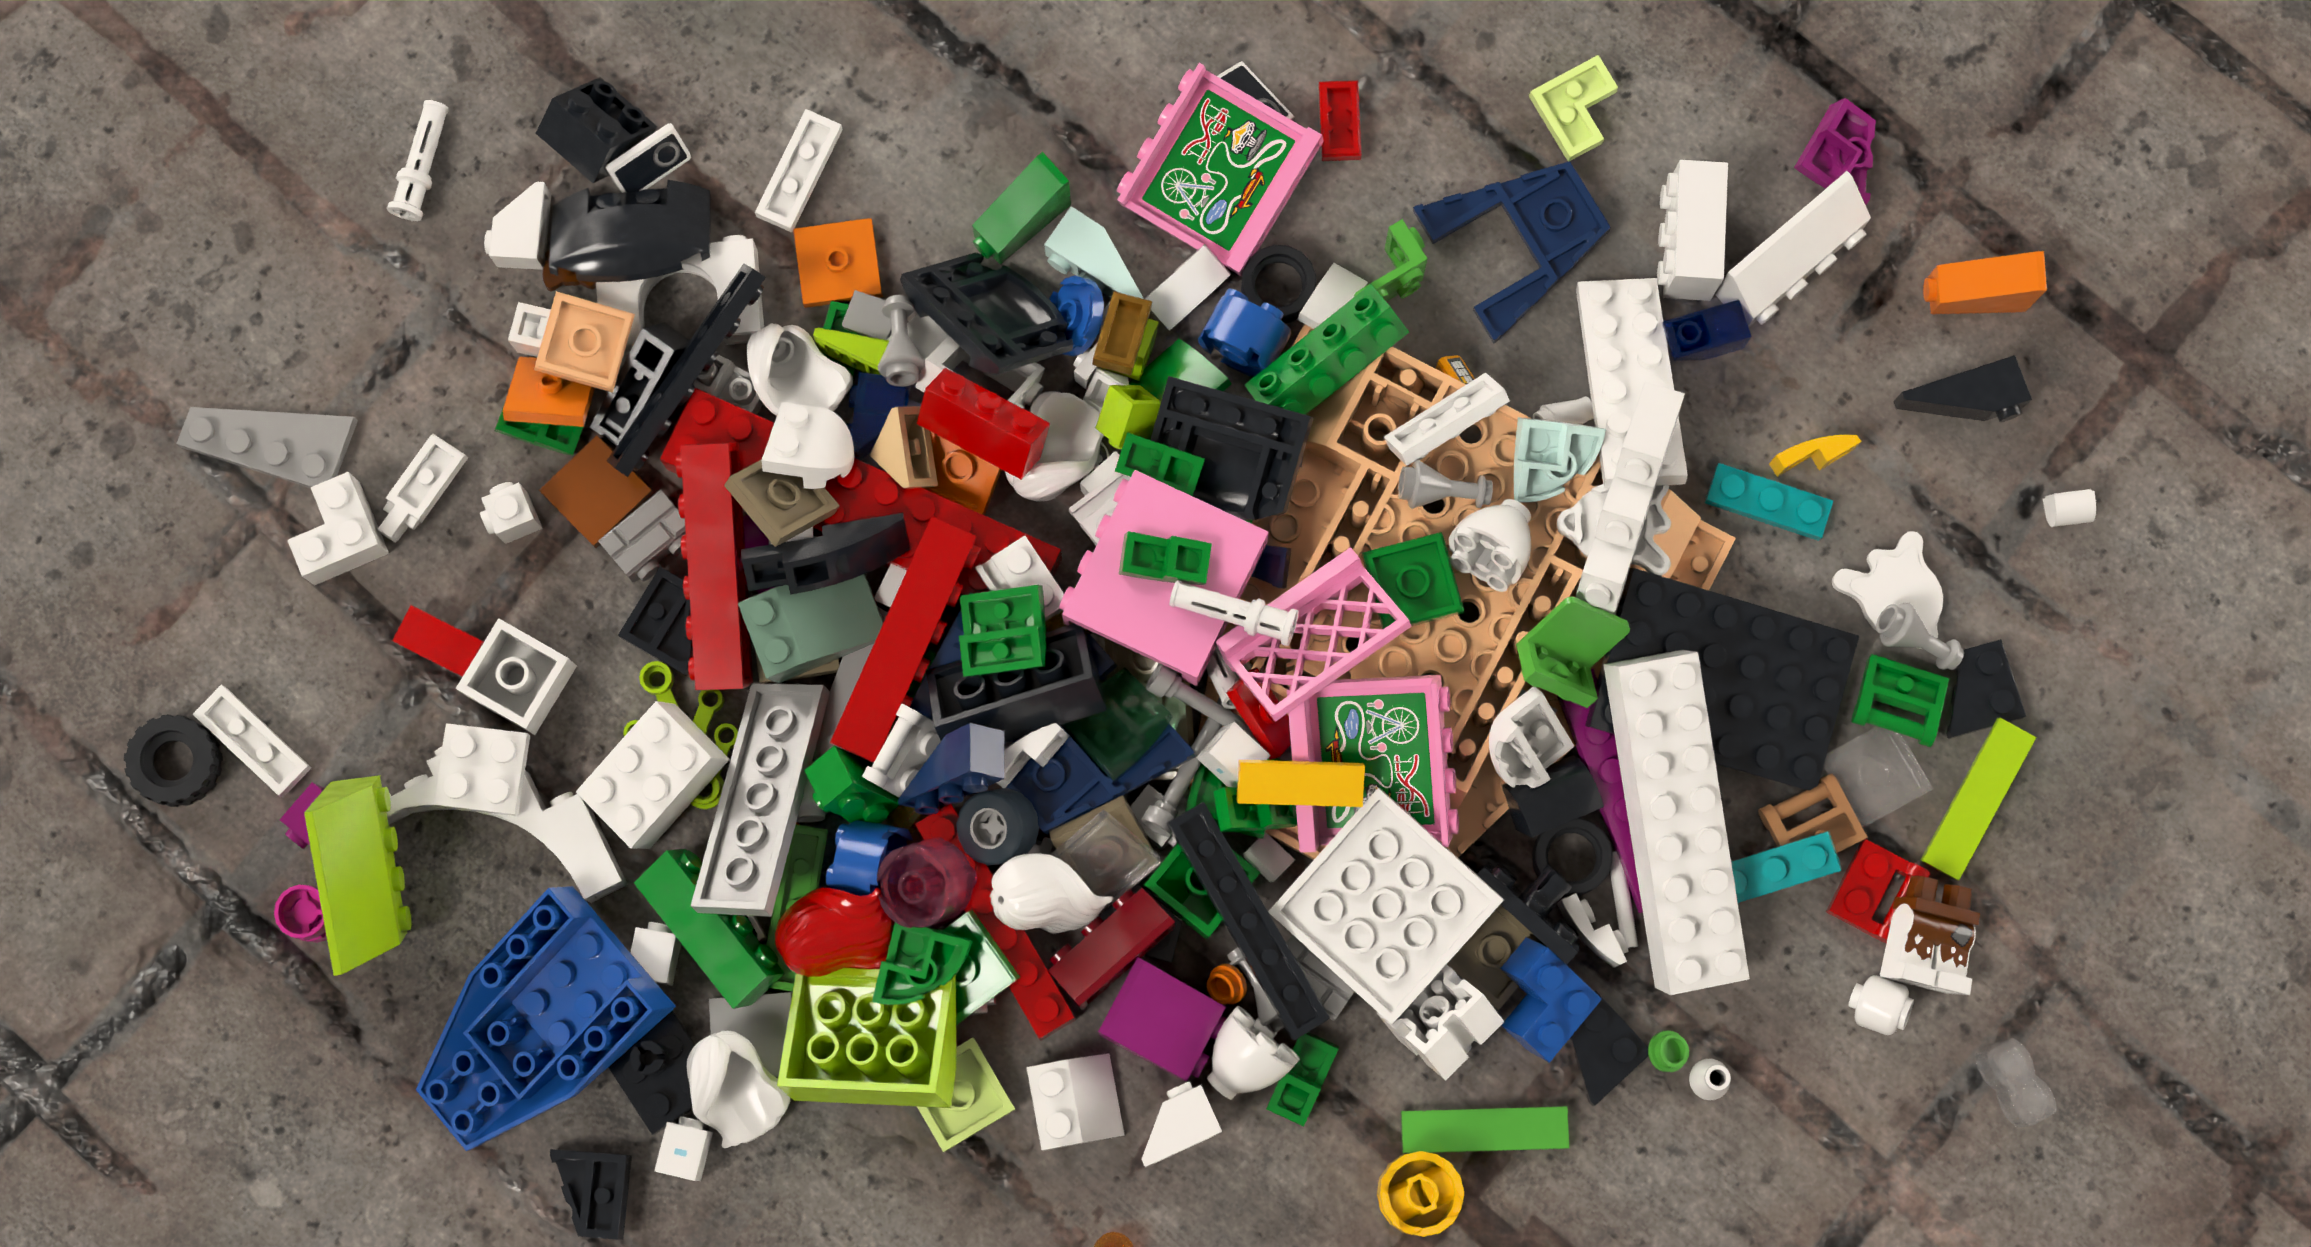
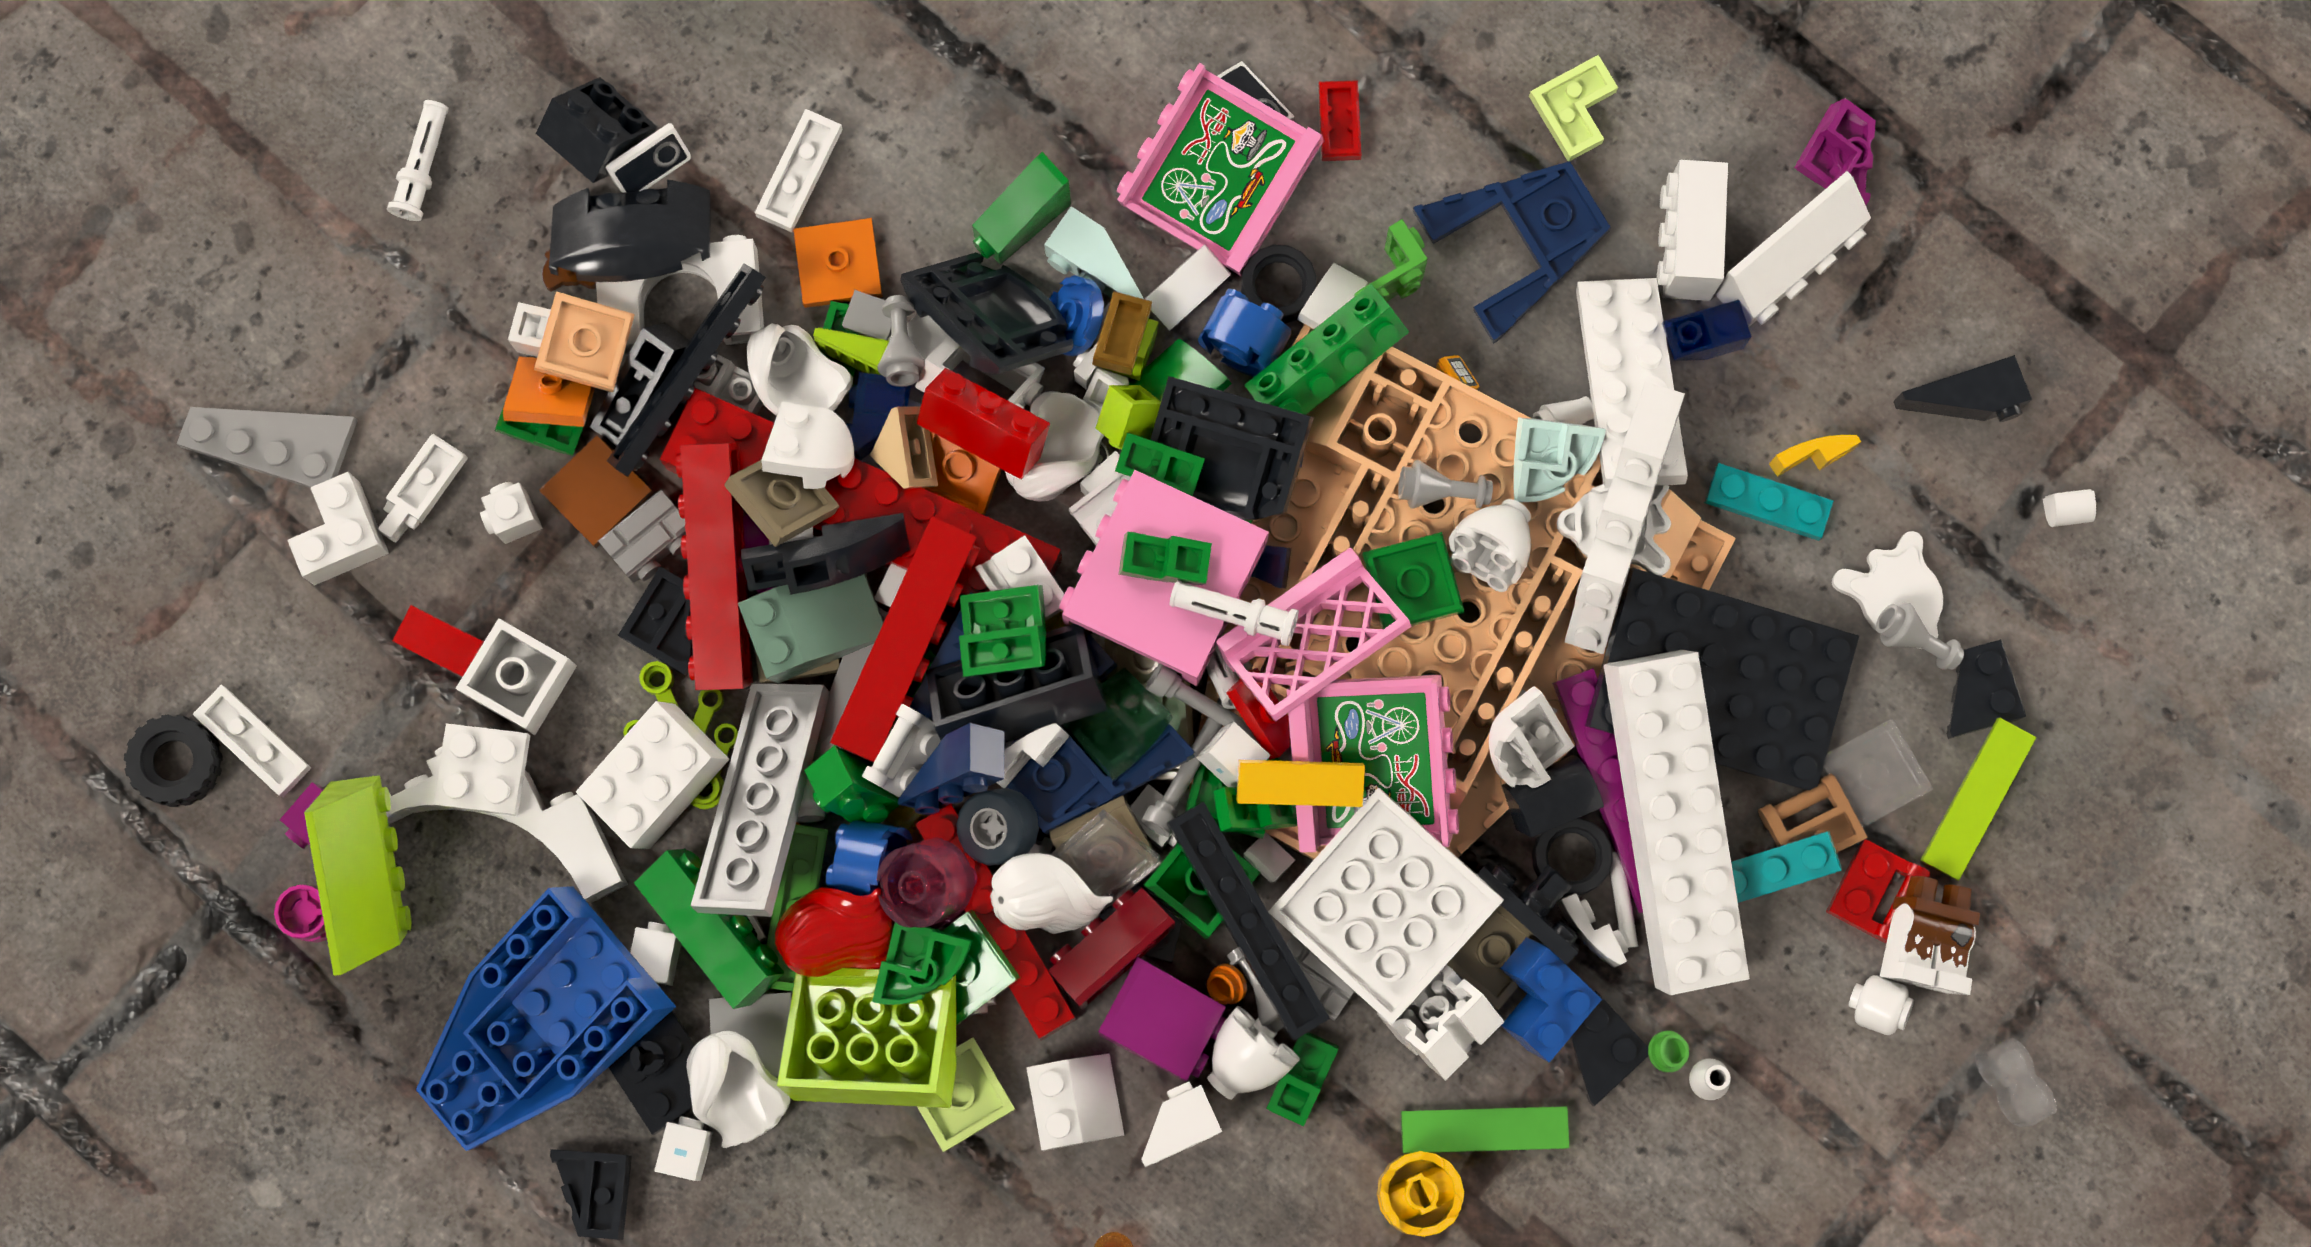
white slope [484,182,551,270] -> none
white plate [1384,373,1510,466] -> none
bright green bracket [1516,597,1630,708] -> none
green plate [1851,654,1949,747] -> none
orange slope [1923,251,2047,314] -> none

